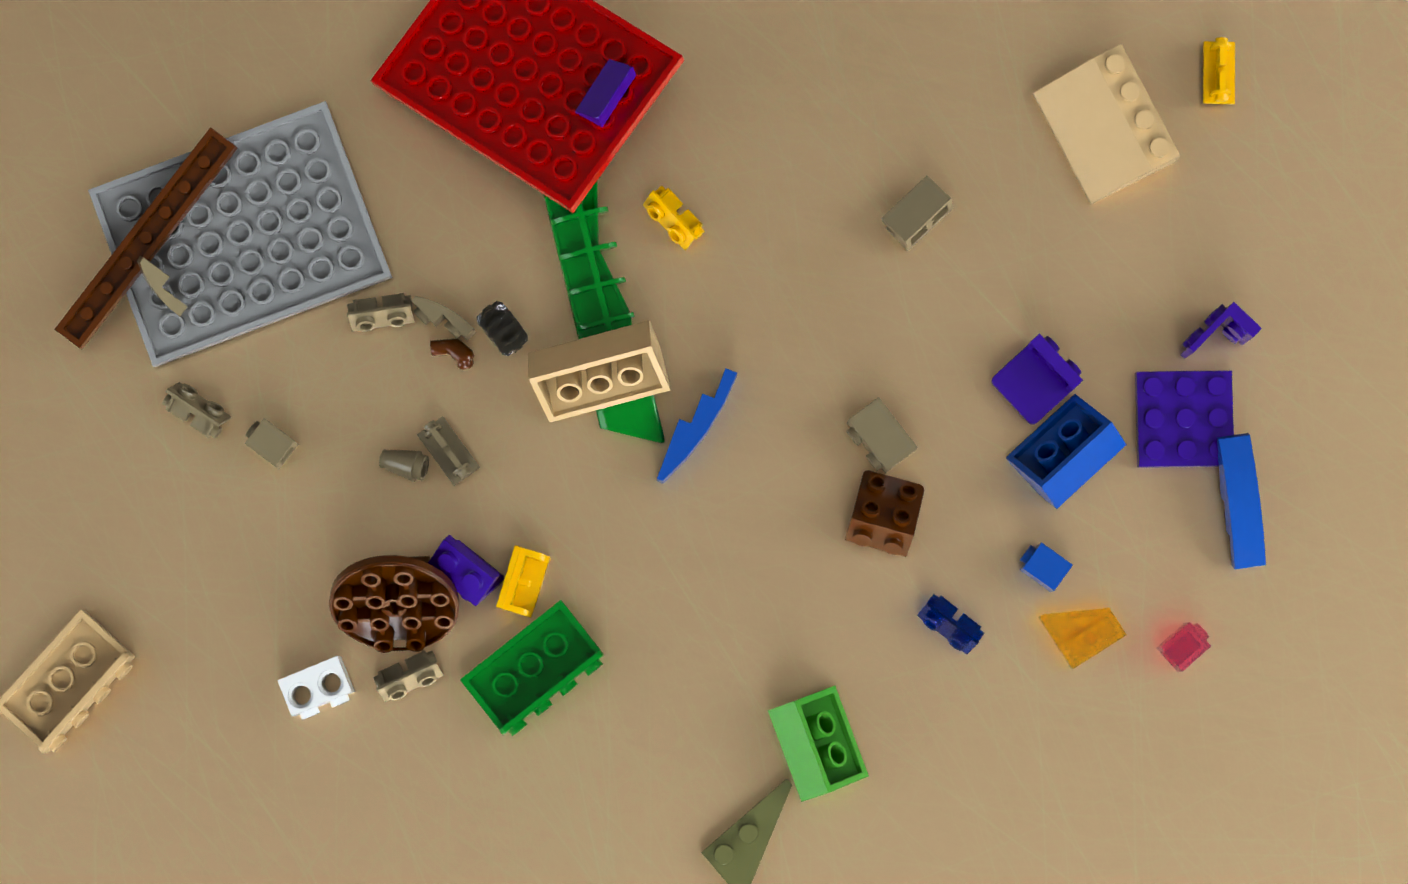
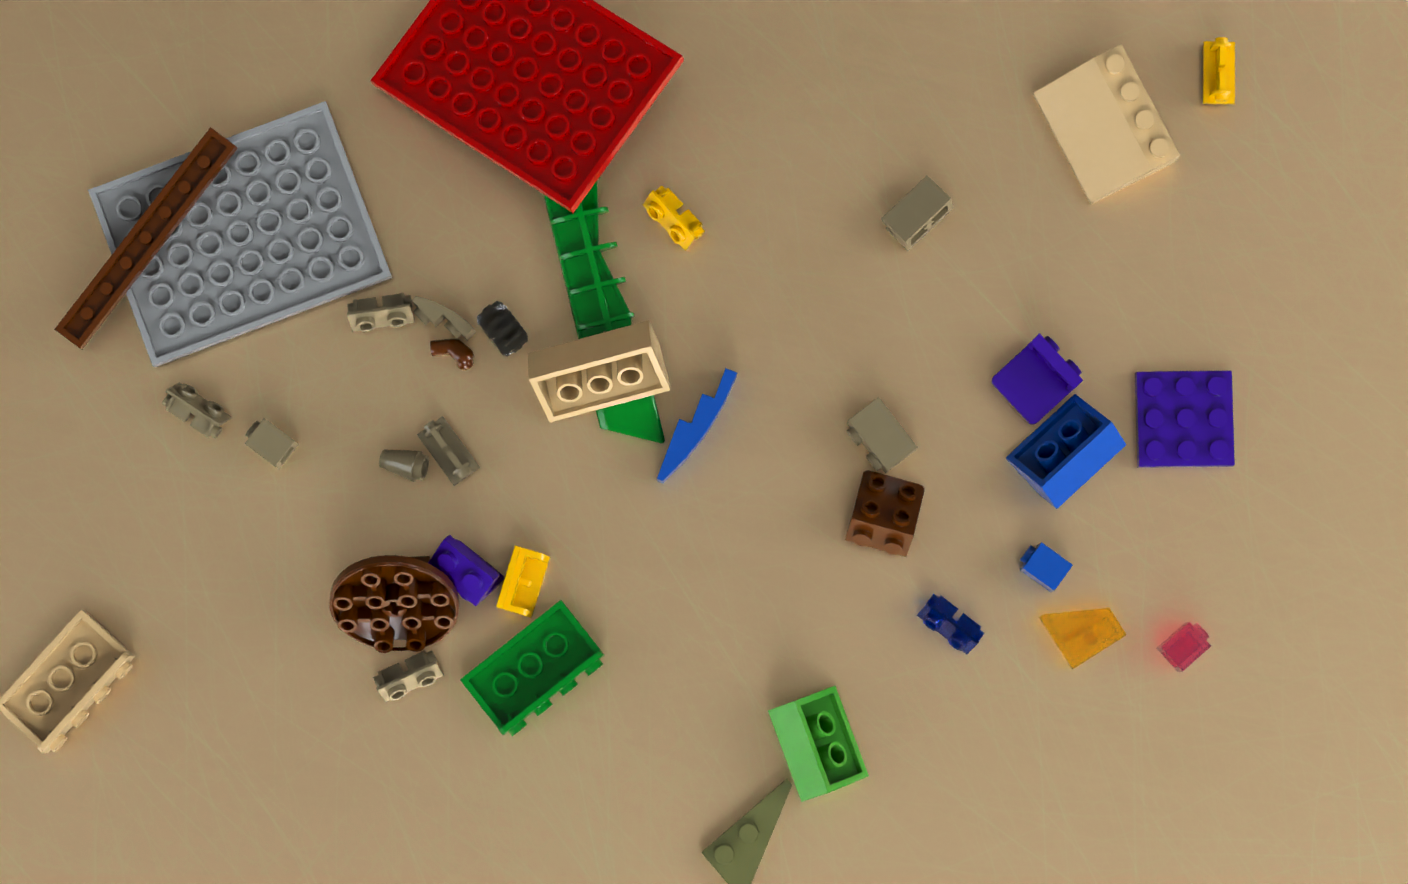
dark tan slope [137,256,188,317] -> none
white brick [277,656,355,720] -> none
dark purple slope [575,59,636,127] -> none
dark purple bracket [1180,302,1262,359] -> none
blue slope [1217,433,1266,570] -> none

